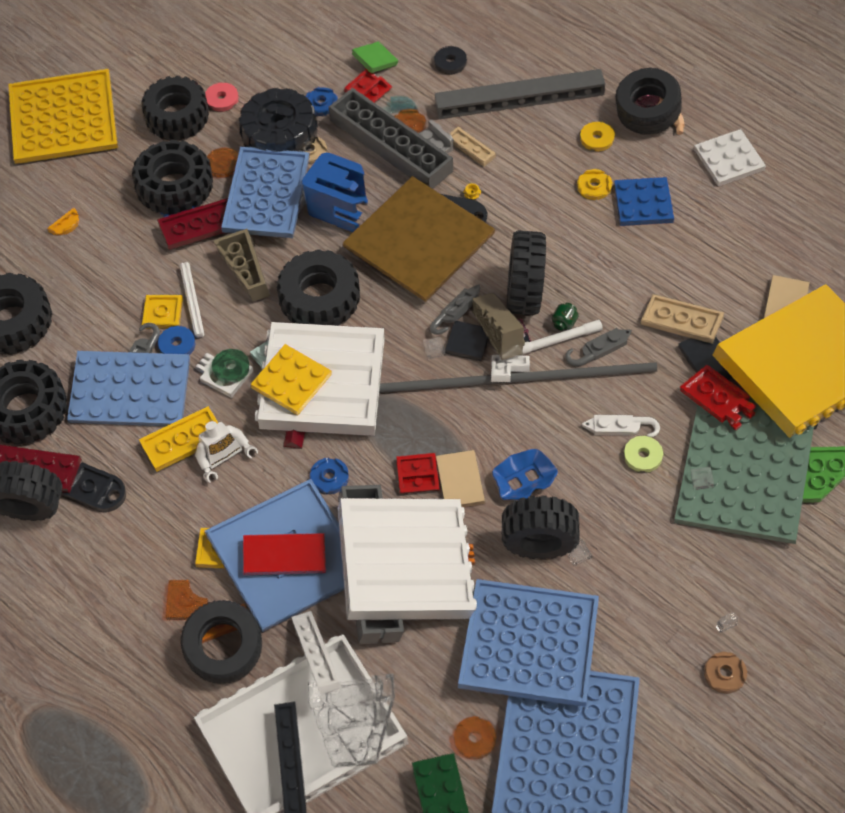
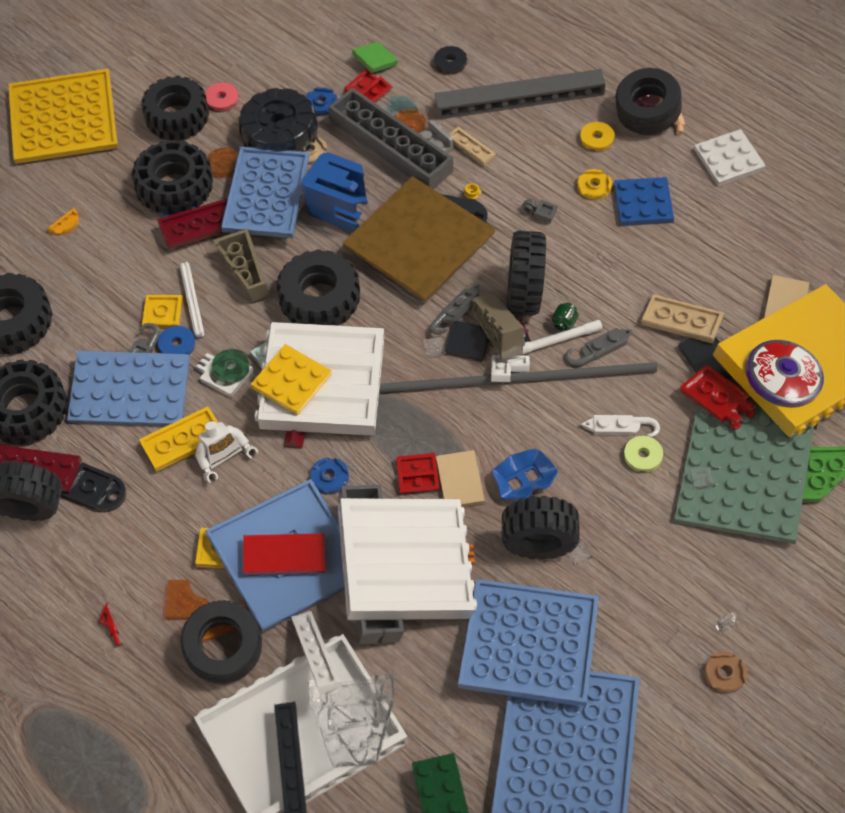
clear orange tile [454,716,497,760] -> none
none -> red hand [100,603,121,647]
none -> dark grey plate [522,199,558,223]
none -> dish [745,340,824,408]

